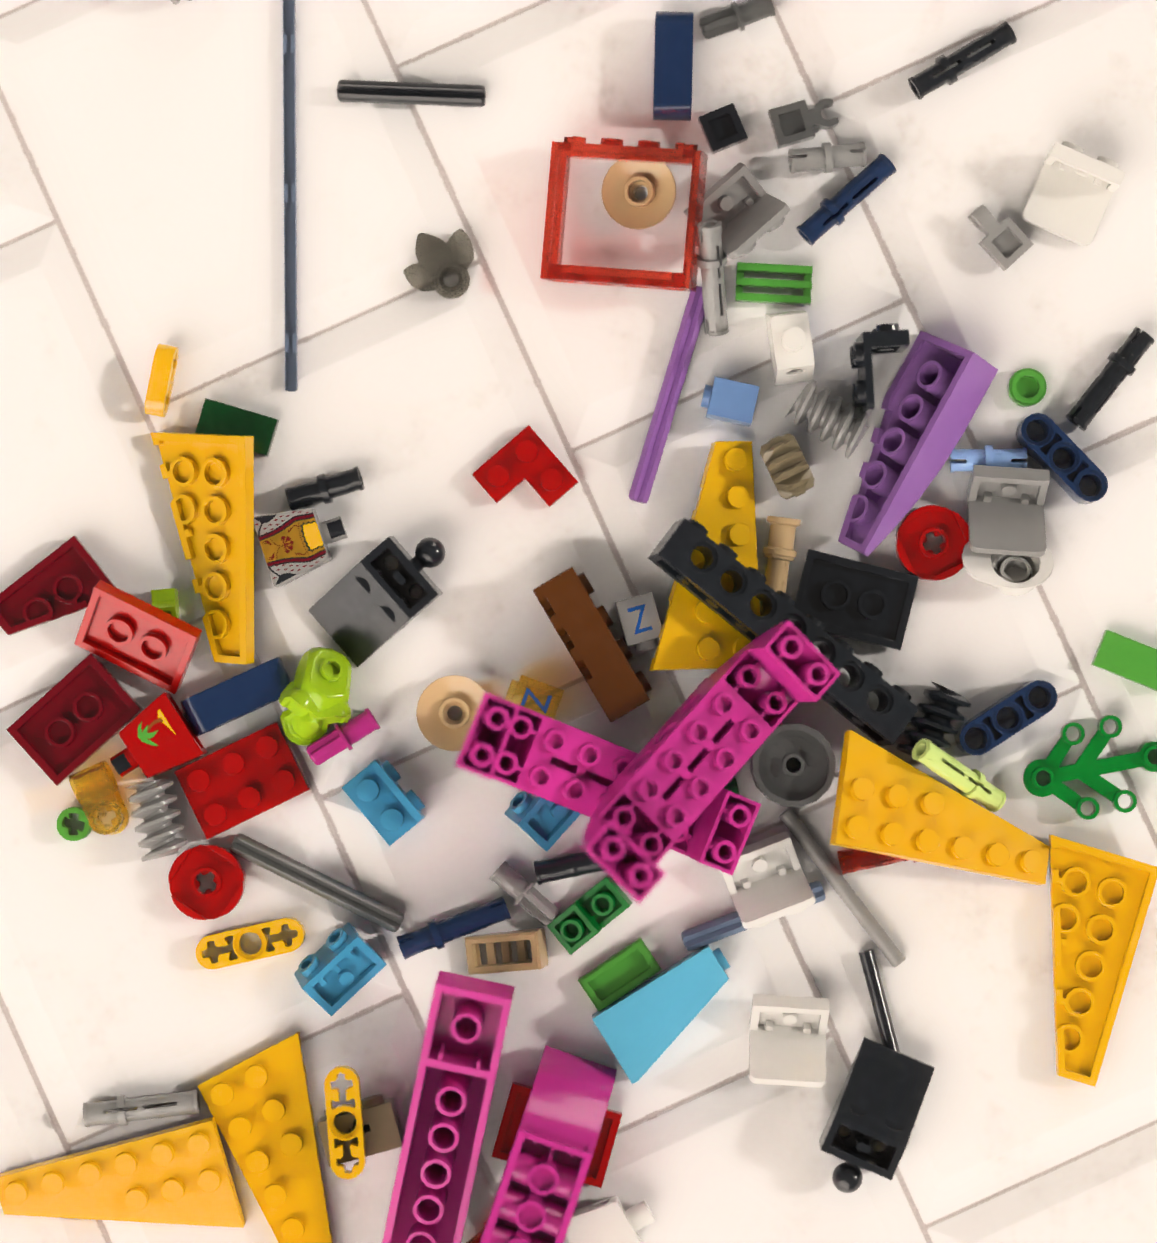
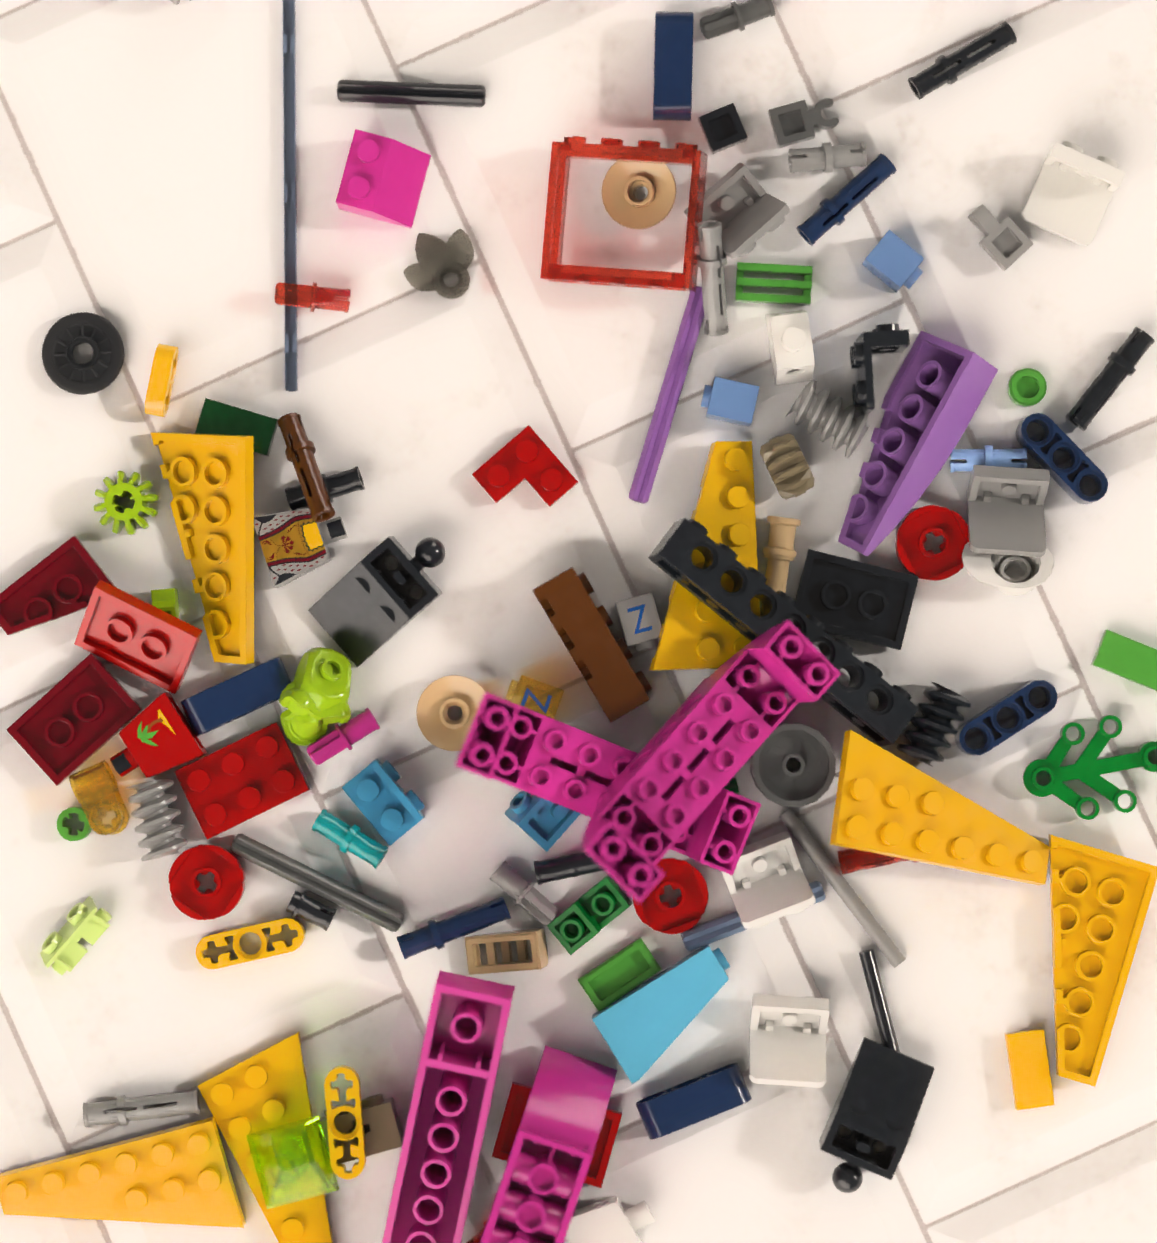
dark azure bracket [294,923,387,1016] -> none
yellowish green pin [912,738,1006,812] -> none
none -> yellowish green hinge [40,896,112,975]
none -> black wheel [42,312,124,395]
none -> lime gear [94,471,159,535]
none -> clear neon green slope [246,1116,339,1209]
none -> clear red axle [274,282,351,313]
none -> reddish brown pin [277,413,335,523]
none -> black pin [286,890,337,931]
none -> teal pin [311,809,389,869]
none -> dark pink slope [336,129,431,229]
none -> red plate [633,858,709,934]
none -> dark blue beam [636,1063,752,1140]
none -> medium blue brick [862,230,924,293]
none -> yellow tile [1004,1028,1055,1110]

